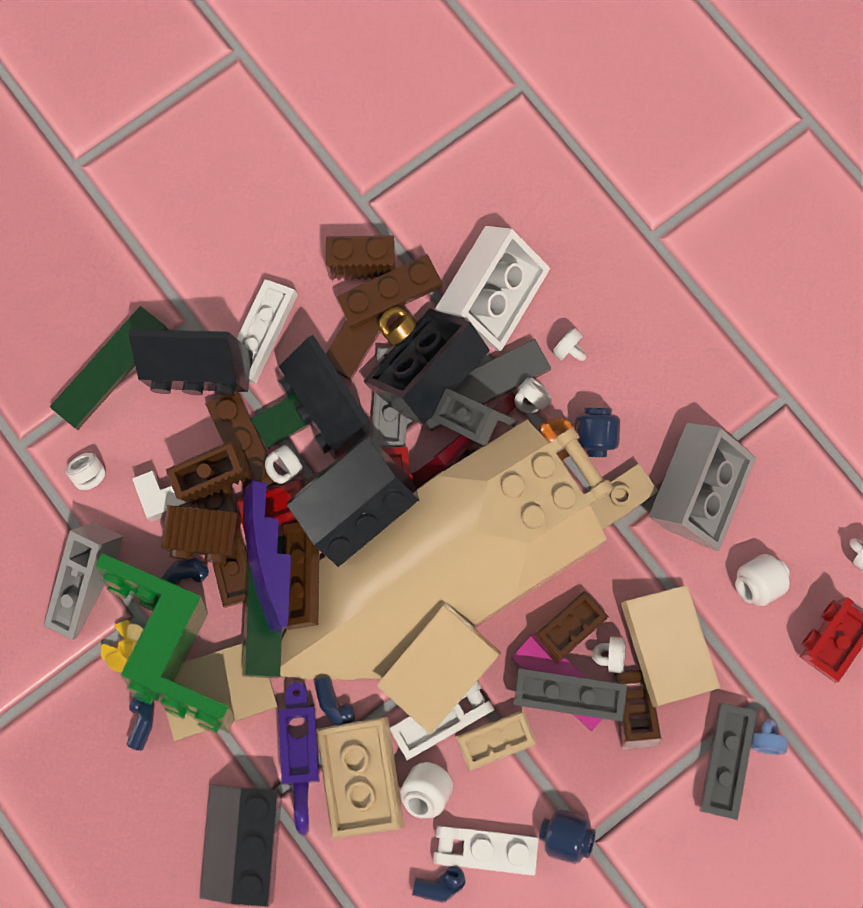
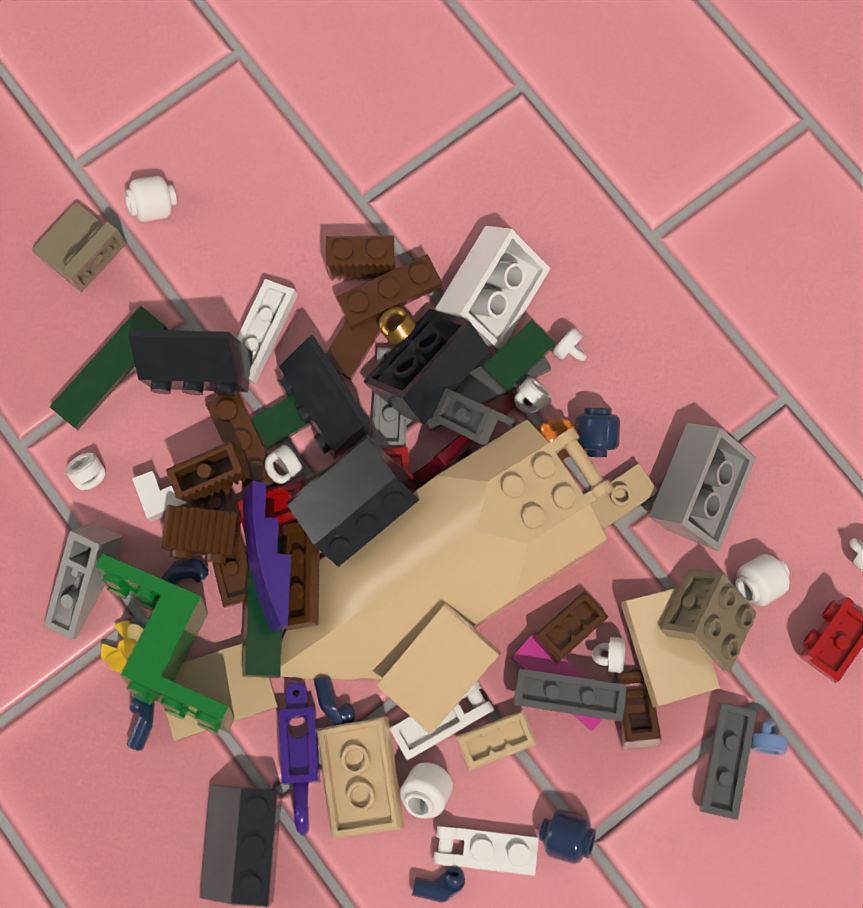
none -> dark tan bracket [32,203,126,293]
none -> white head [125,176,177,223]
none -> dark green tile [483,320,556,393]
none -> dark tan bracket [660,569,756,671]

